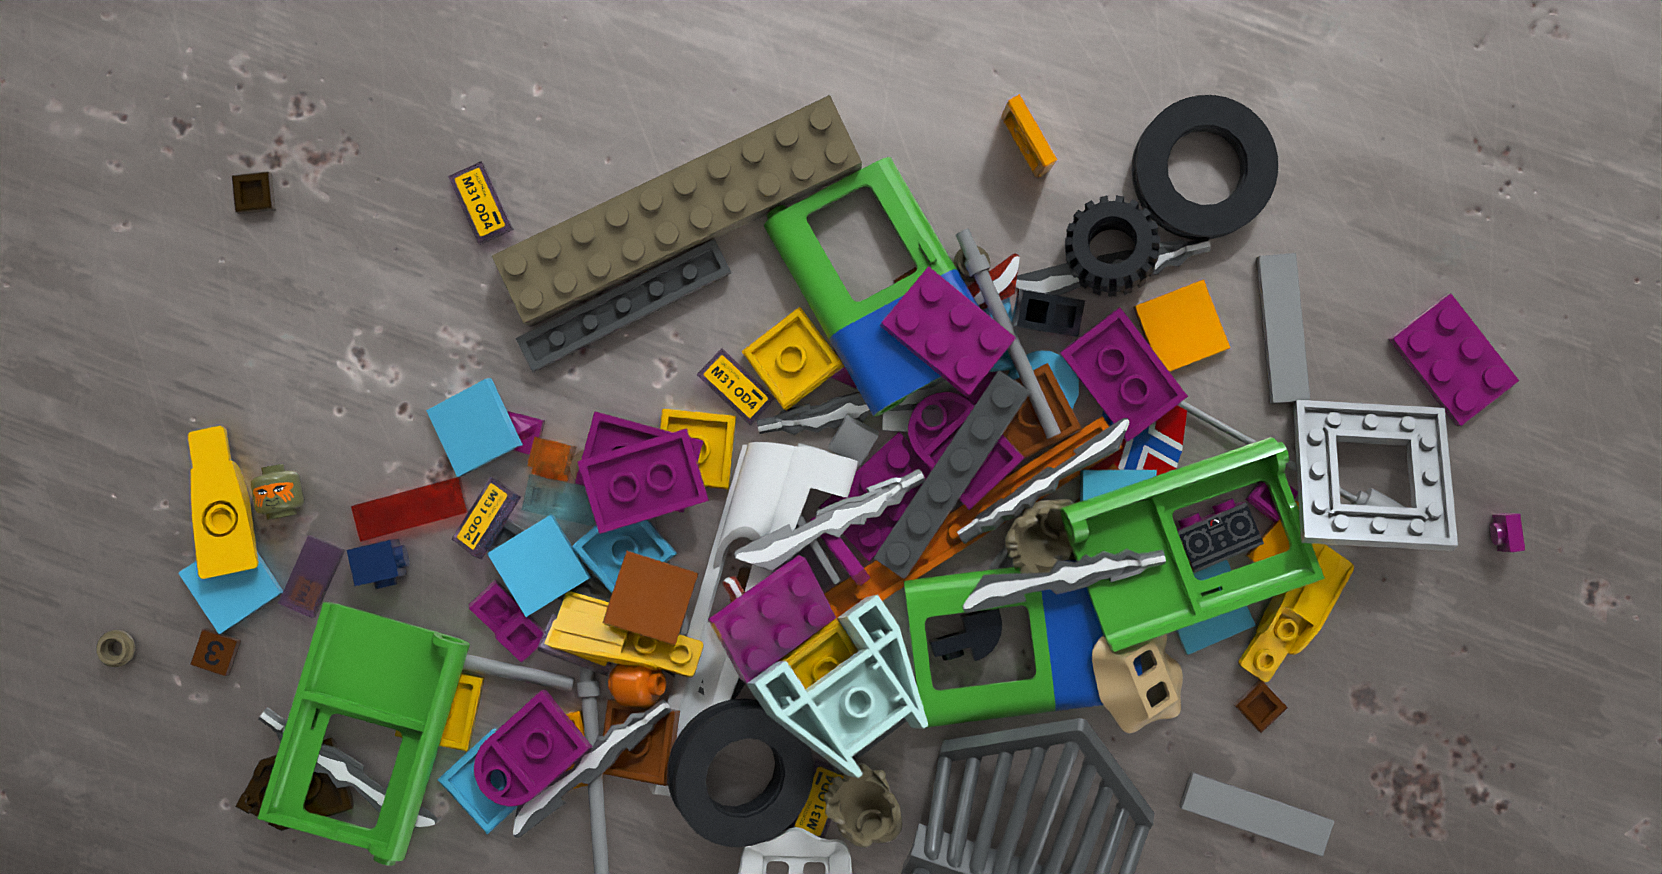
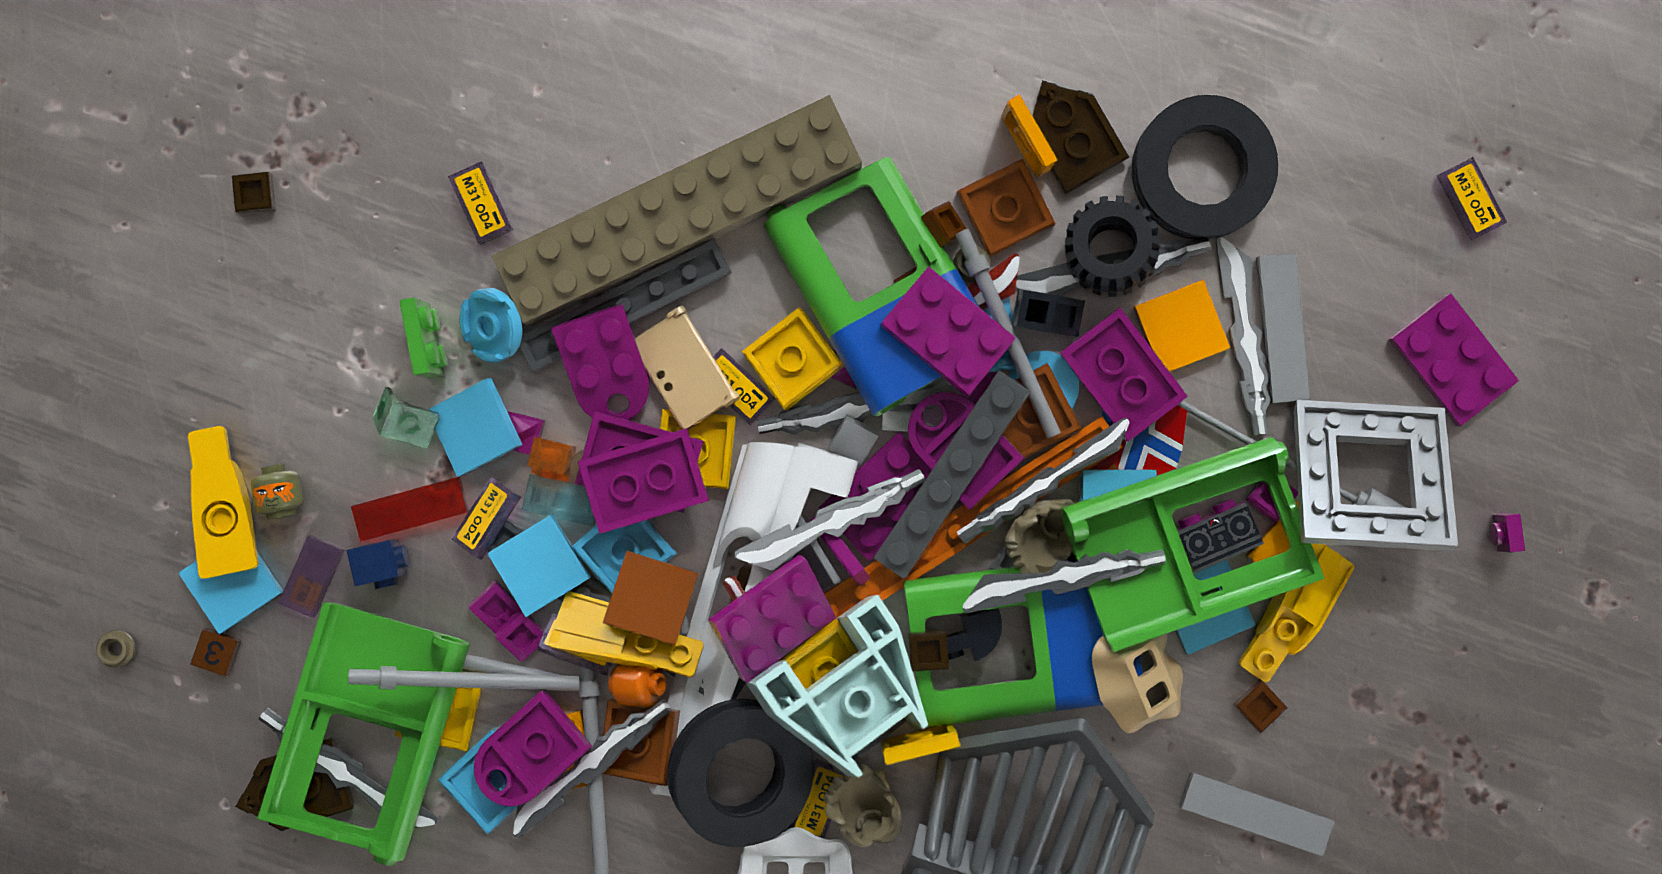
none -> light grey bar [348,666,579,691]
none -> clear green bracket [373,387,440,448]
none -> bright green plate [399,297,447,379]
none -> medium azure tile [459,288,523,362]
none -> magenta plate [551,303,649,420]
none -> tan door [635,306,740,429]
none -> yellow tile [881,724,960,765]
none -> dark brown tile [908,630,949,672]
none -> reddish brown tile [921,201,967,248]
none -> dark orange tile [956,158,1056,258]
none -> dark brown tile [1033,80,1130,195]
none -> light grey sword [1216,237,1271,436]
none -> tile [1437,157,1507,241]

